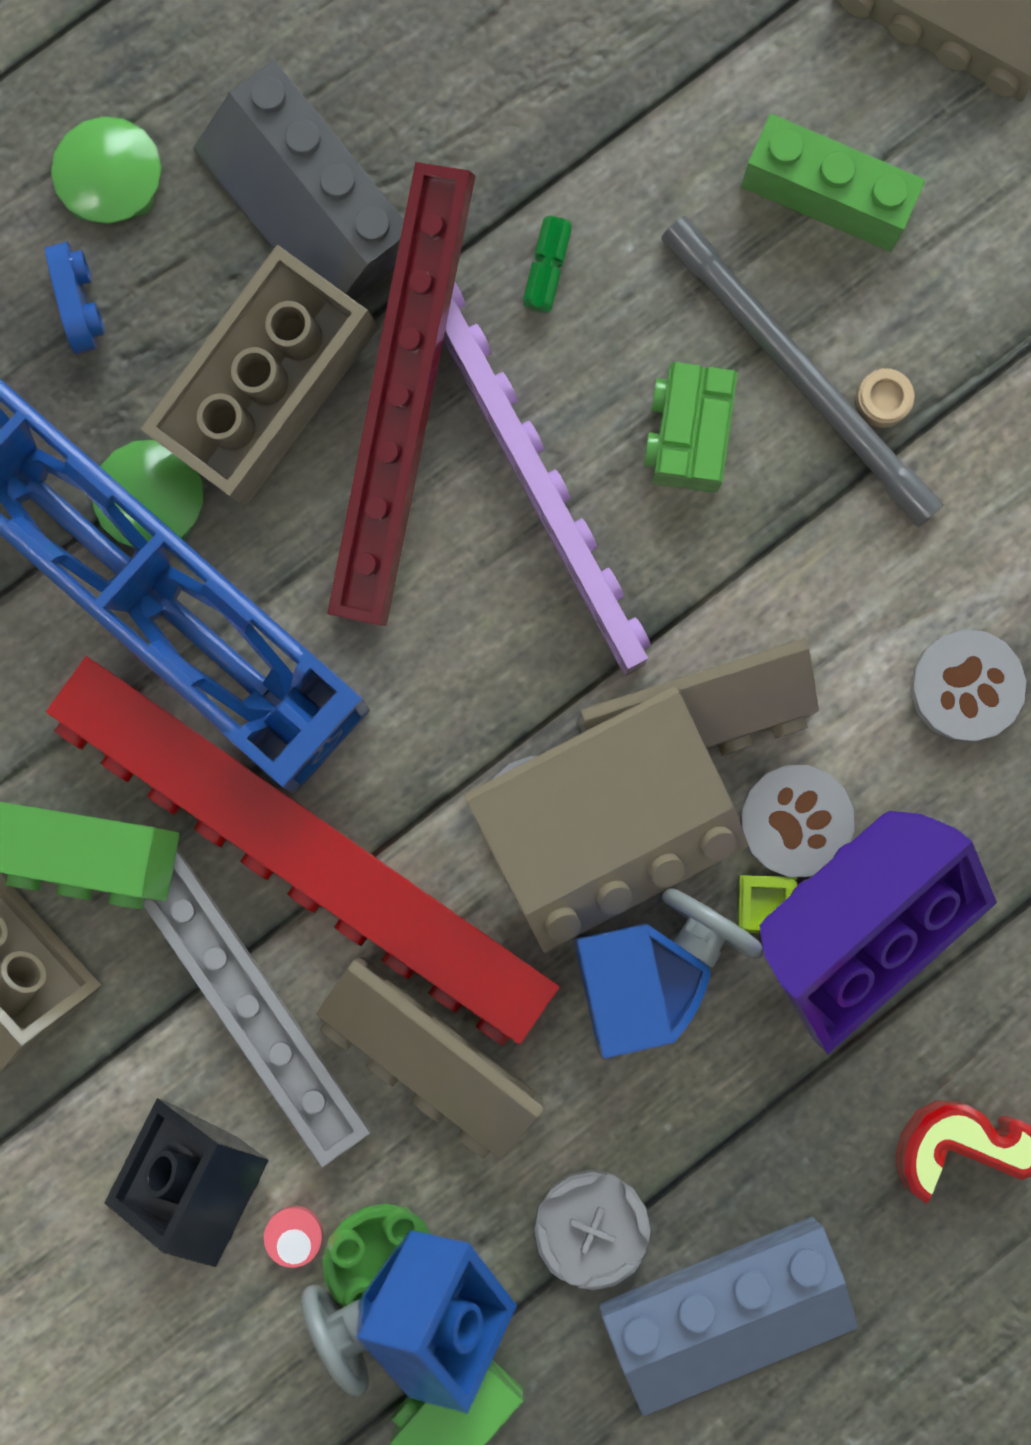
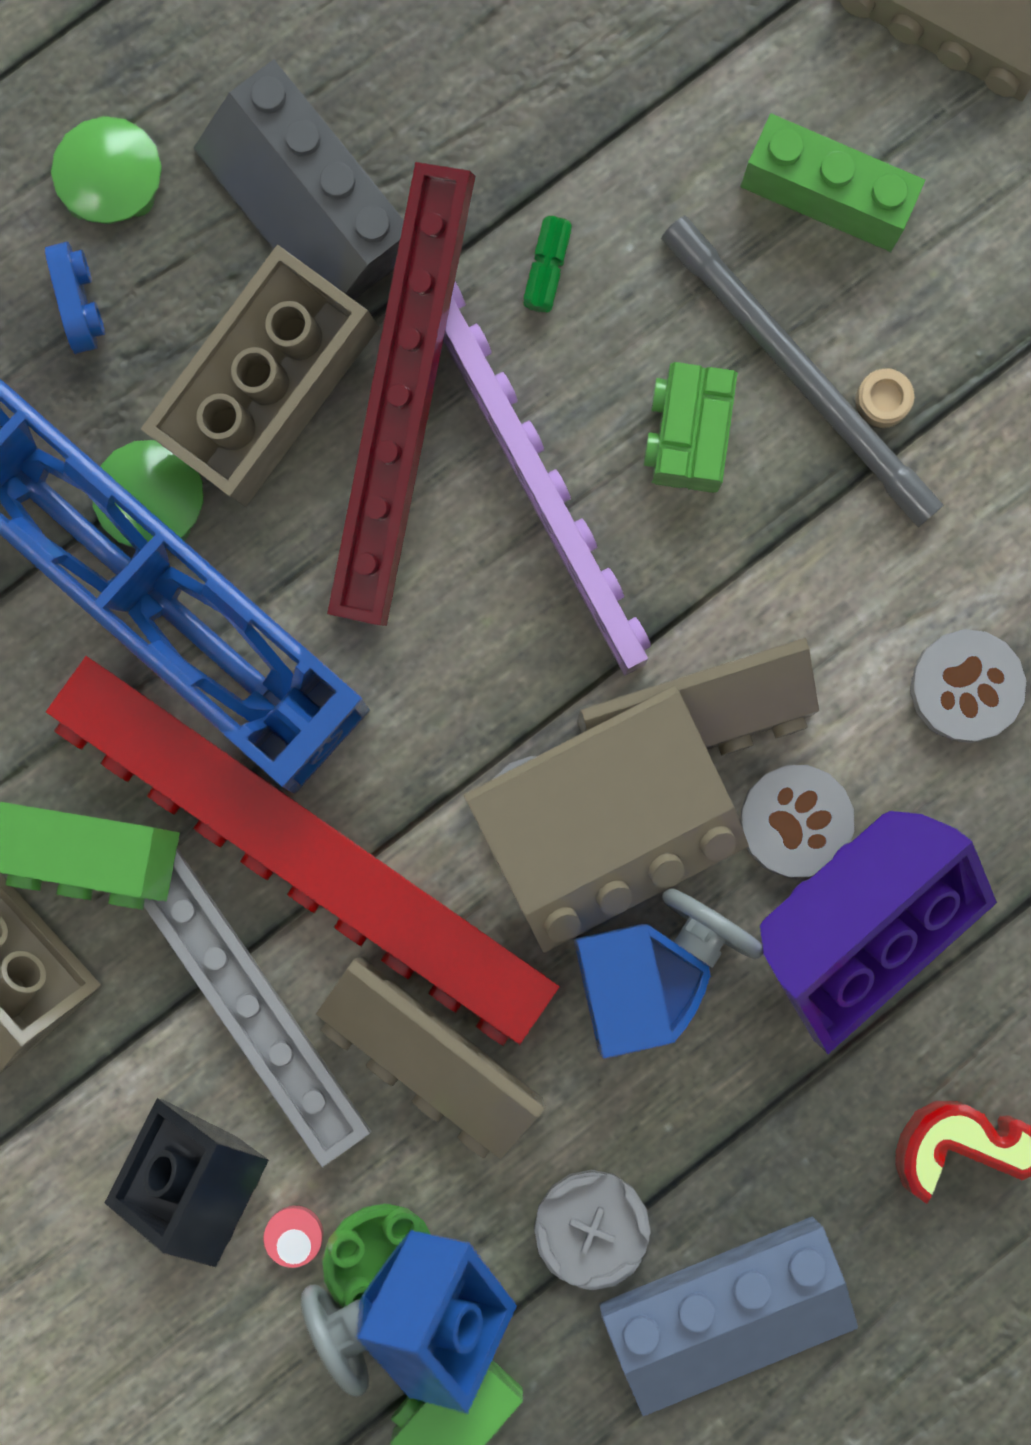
lime tile [737,875,797,933] -> none

